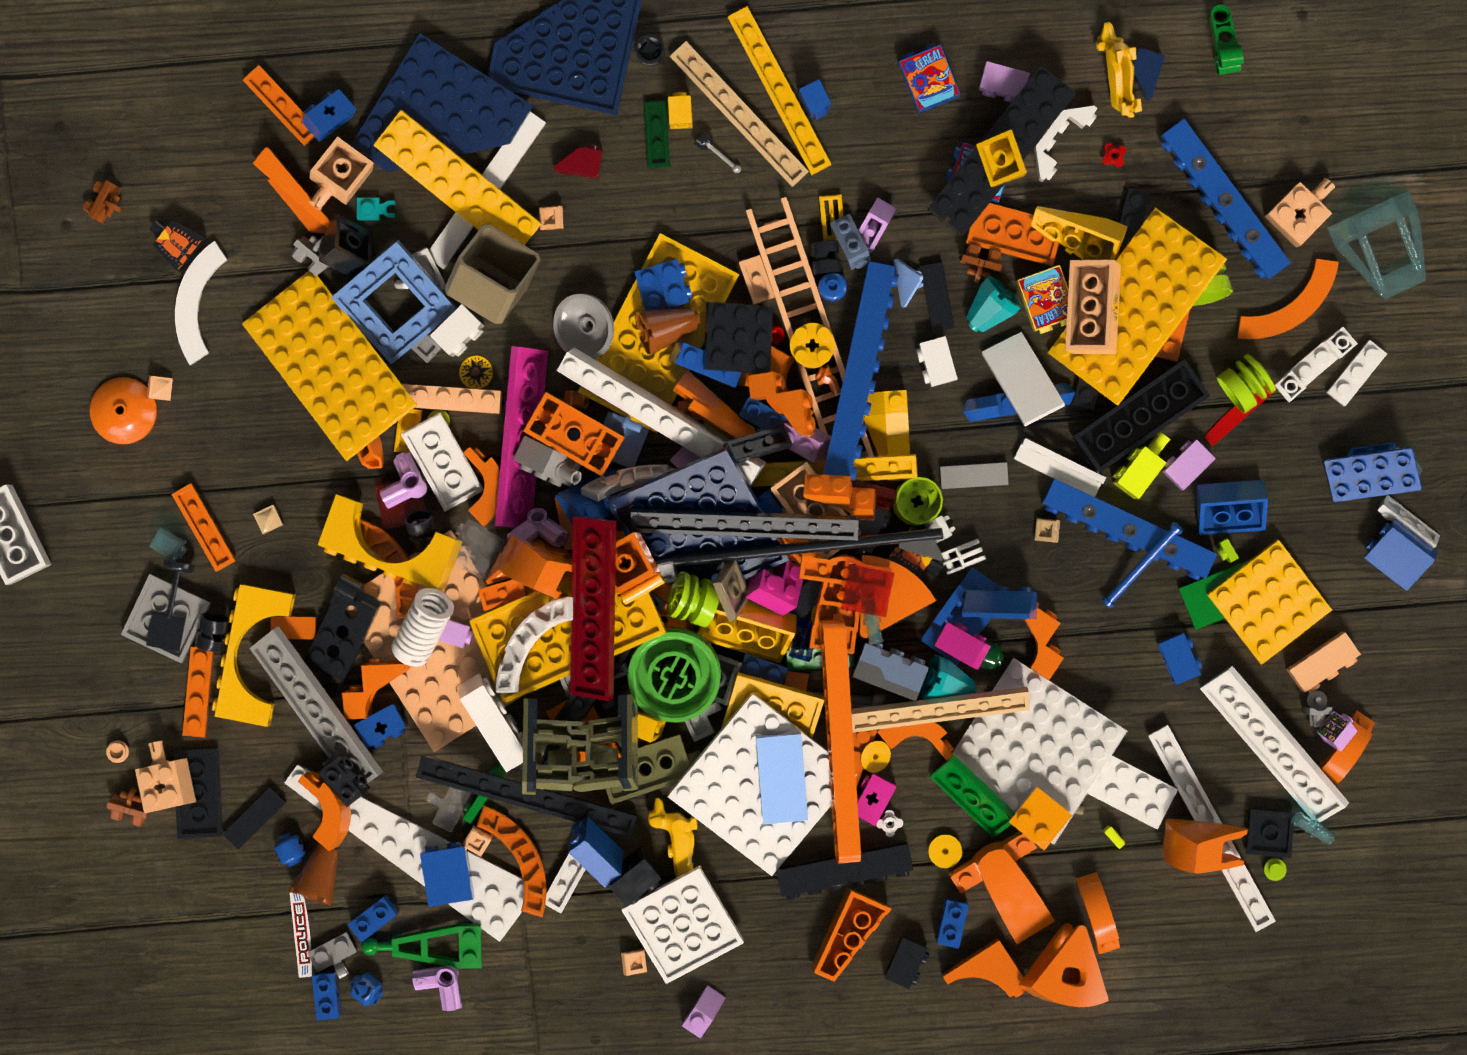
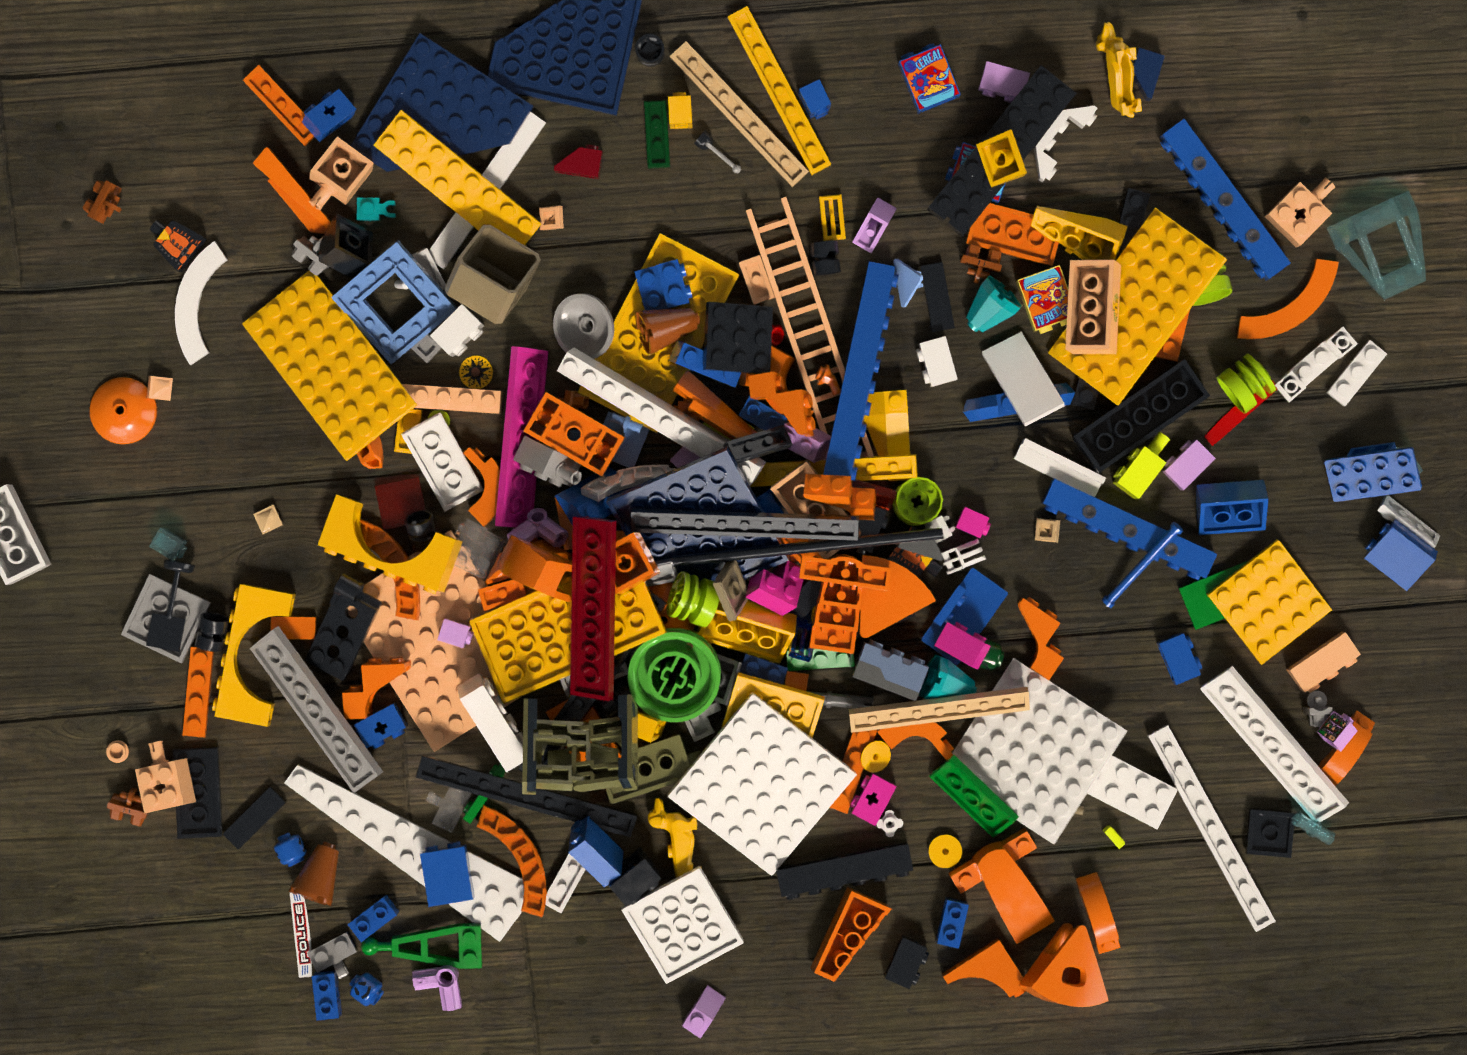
orange plate [172,483,236,572] -> none
orange arch [298,770,351,851] -> none
black brick [319,753,370,807] -> none
lavender piece [380,452,427,509] -> none
white piece [391,588,454,667] -> none
light nougat tile [462,825,493,857] -> none
white tile [496,597,573,693] -> none
yellow piece [620,573,665,605] -> none
light nougat tile [621,949,647,976] -> none
light blue tile [756,732,808,825] -> none
yellow plate [790,323,835,368] -> none
blue head [818,272,847,302] -> none
orange beam [820,619,861,864] -> none
sand blue bracket [830,214,871,270] -> none
clear red plate [841,564,894,617] -> none
clear light blue pin [860,597,883,645] -> none
light grey tile [940,463,1009,489] -> none
blue slope [962,586,1037,619] -> none
light orange plate [1009,787,1073,850] -> none
red plate [1102,143,1126,168] -> none
orange piece [1162,819,1248,874] -> none
green piece [1208,5,1244,76] -> none
lime plate [1217,538,1239,562] -> none
lime plate [1264,858,1287,881] -> none
none -> dark pink brick [955,507,991,538]

